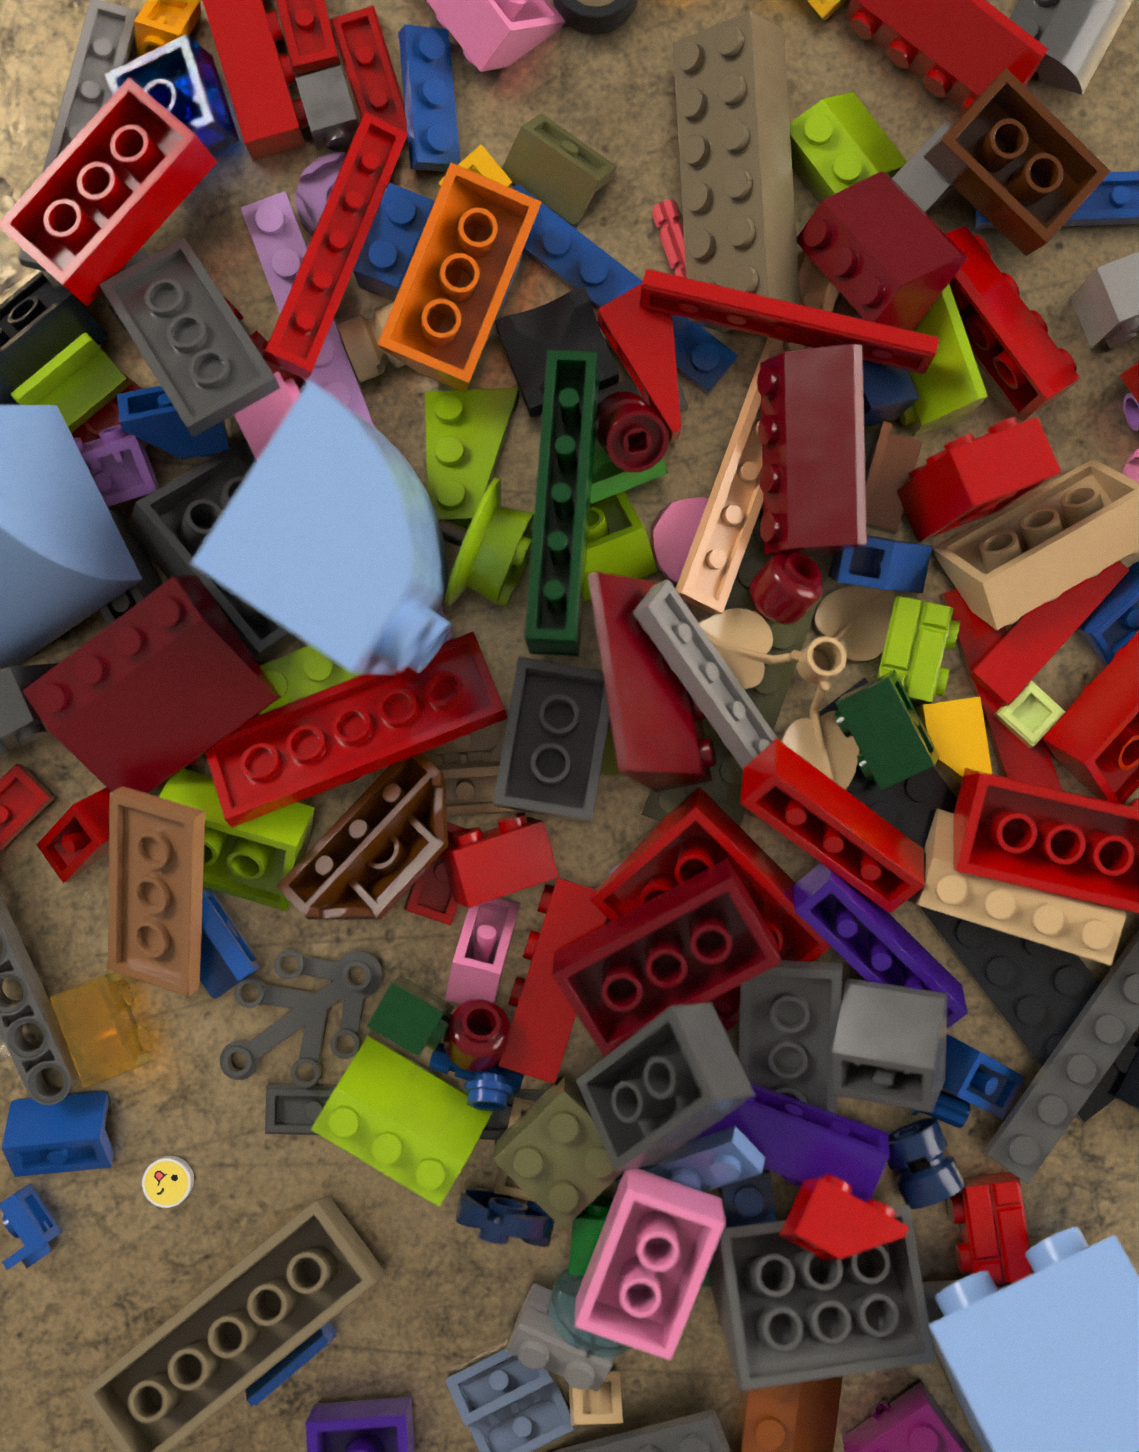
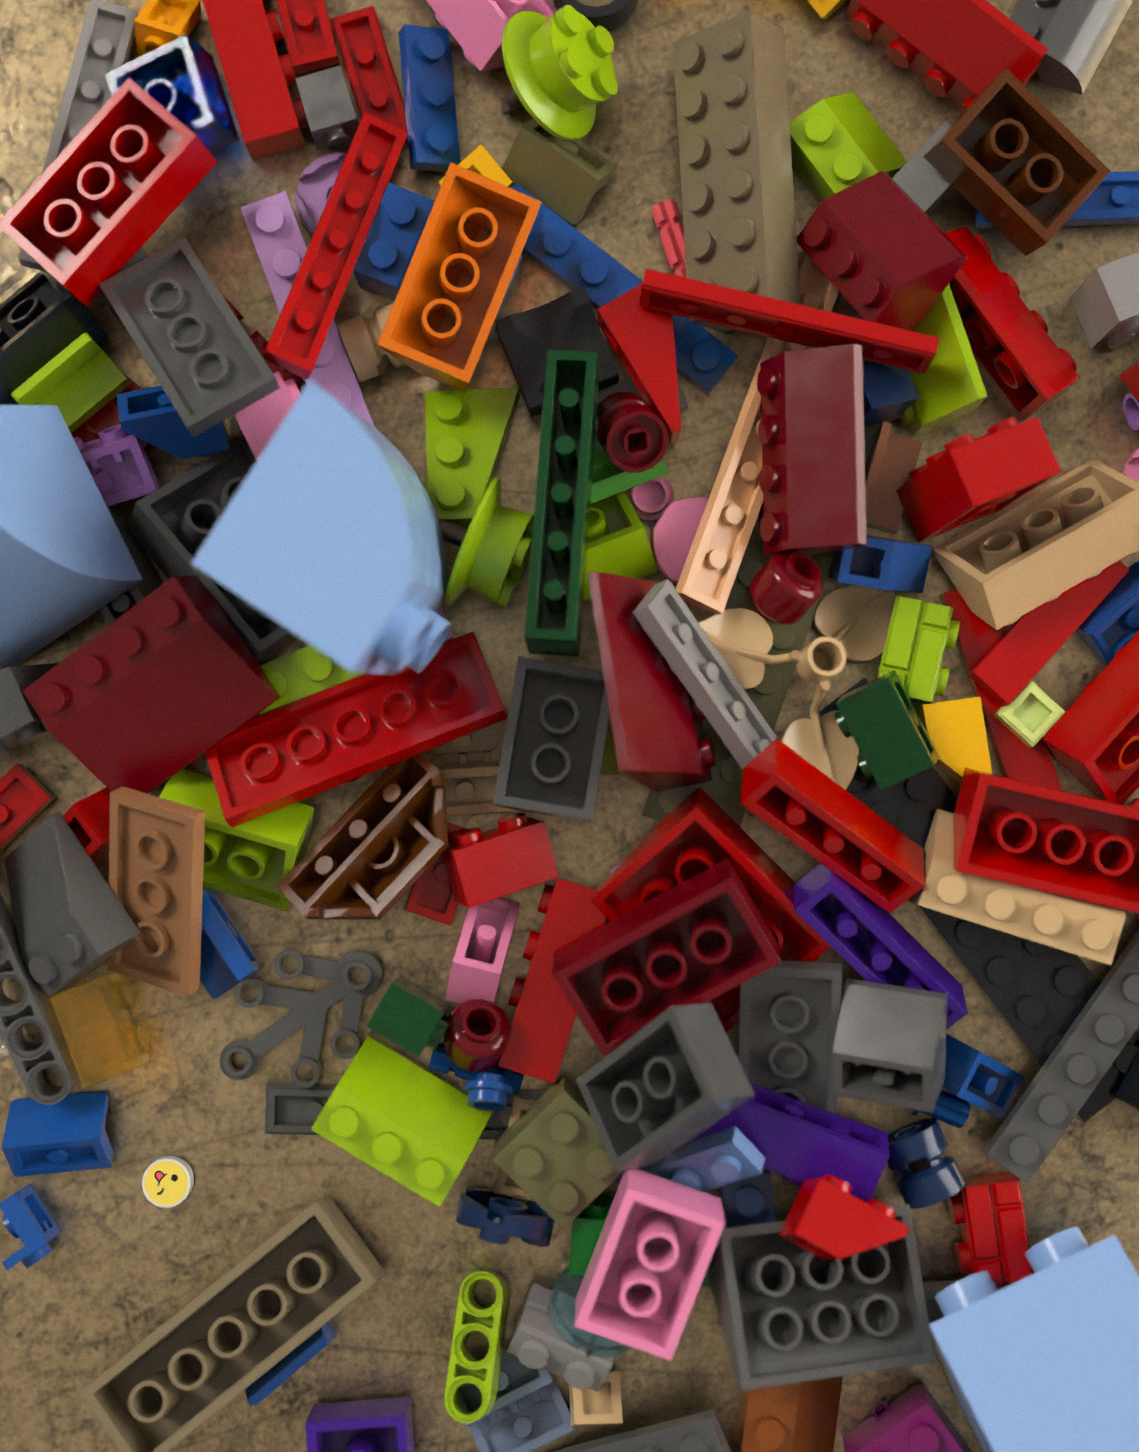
none -> dark grey slope [4,811,140,997]
none -> lime beam [444,1271,510,1423]
none -> lime piece [501,5,618,141]
none -> bright pink plate [627,476,674,521]

